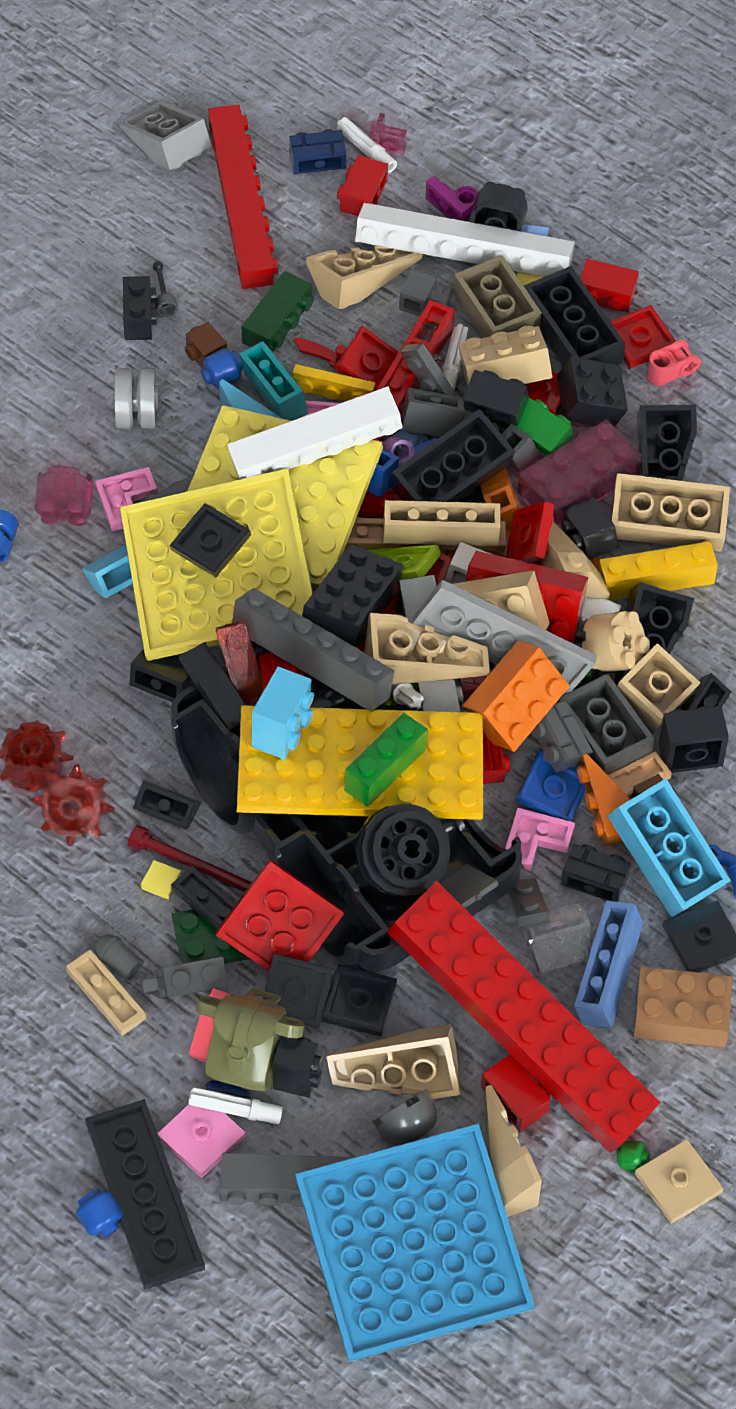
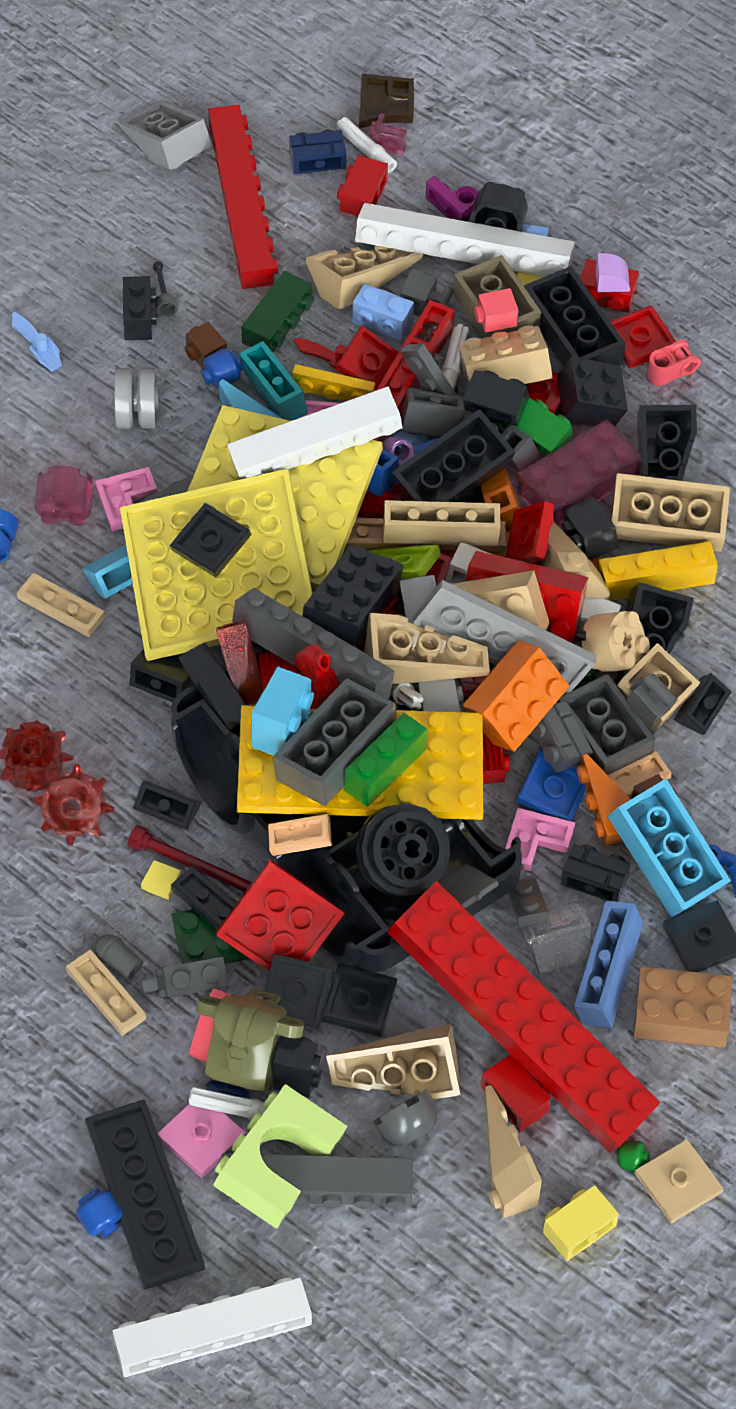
dark azure plate [295,1124,535,1363] -> none
black brick [658,706,729,773] -> none
none -> light blue piece [12,312,62,372]
none -> tan plate [17,572,105,637]
none -> white brick [112,1278,312,1377]
none -> yellowish green arch [213,1084,348,1229]
none -> light nougat plate [268,814,332,856]
none -> dark grey brick [273,678,397,806]
none -> red brick [294,644,339,709]
none -> light blue brick [352,283,414,342]
none -> dark brown plate [359,74,414,128]
none -> coral brick [474,288,518,333]
none -> light yellow brick [543,1185,619,1261]
none -> lavender brick [595,253,630,292]
none -> dark grey brick [626,673,678,727]

